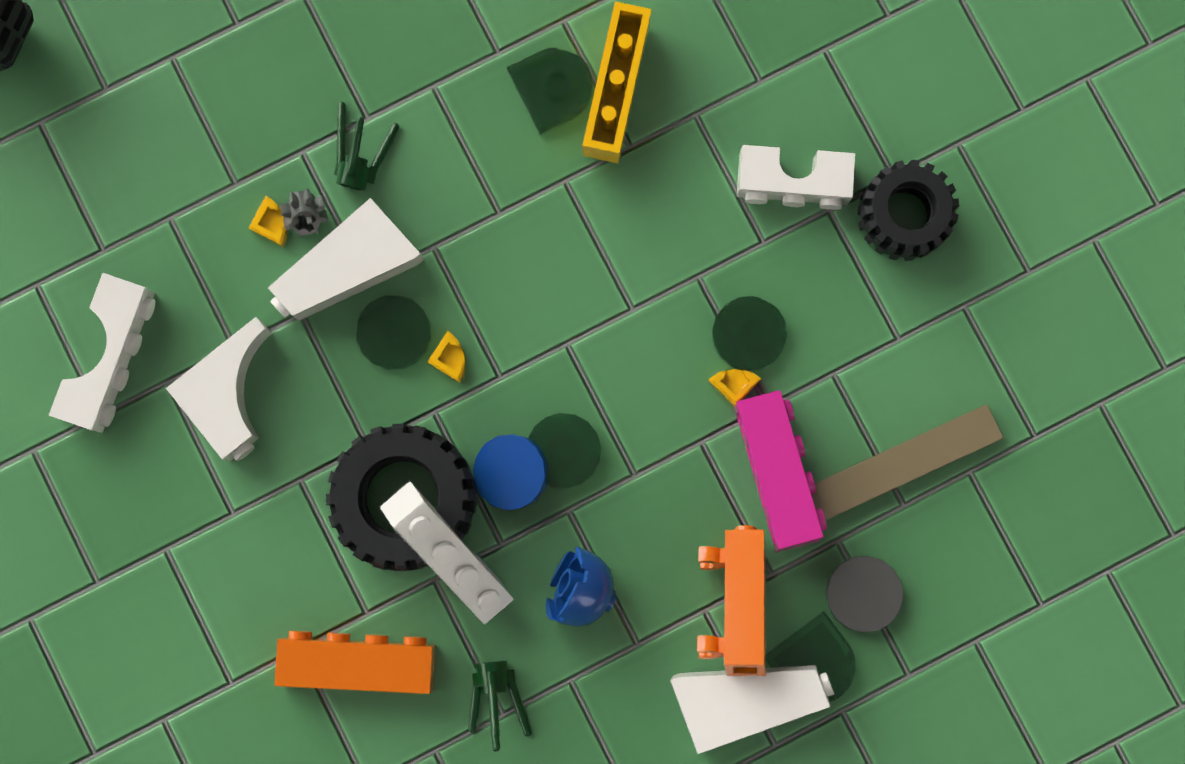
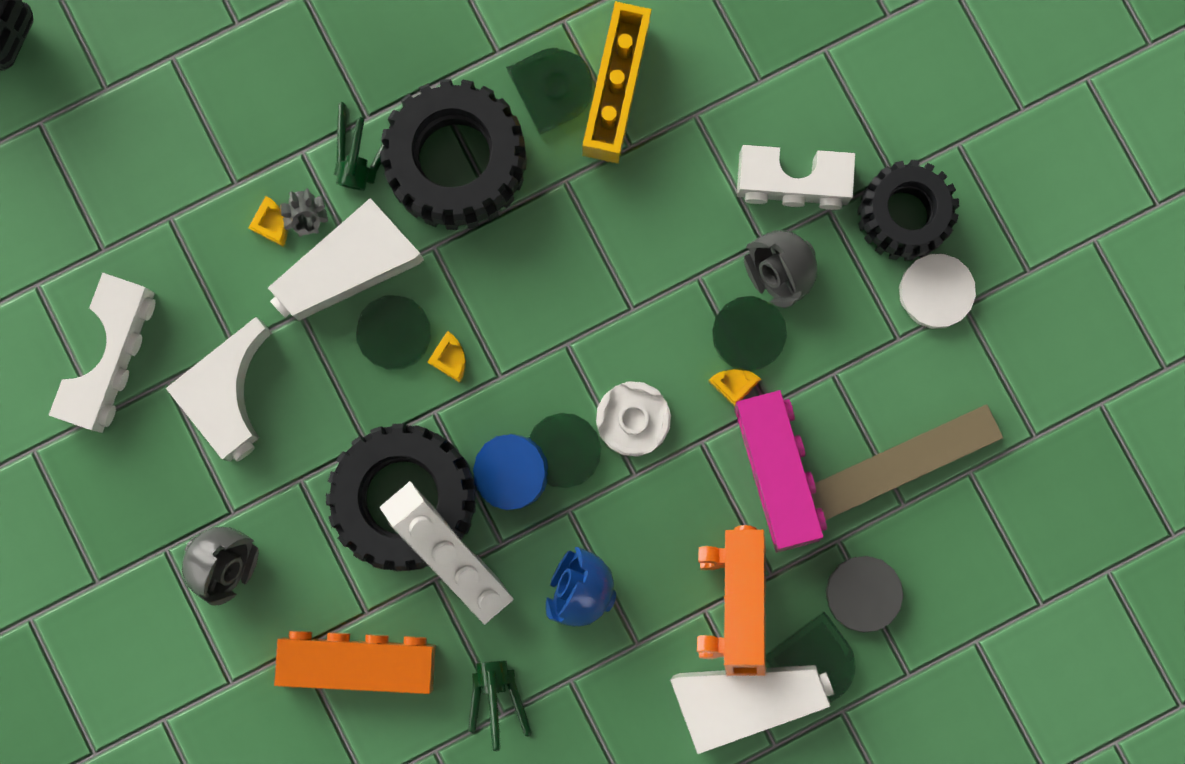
none -> dark grey cylinder [182,527,259,606]
none -> black tyre [380,79,527,230]
none -> white tile [596,381,671,457]
none -> dark grey cylinder [744,230,817,308]
none -> white tile [899,254,976,329]

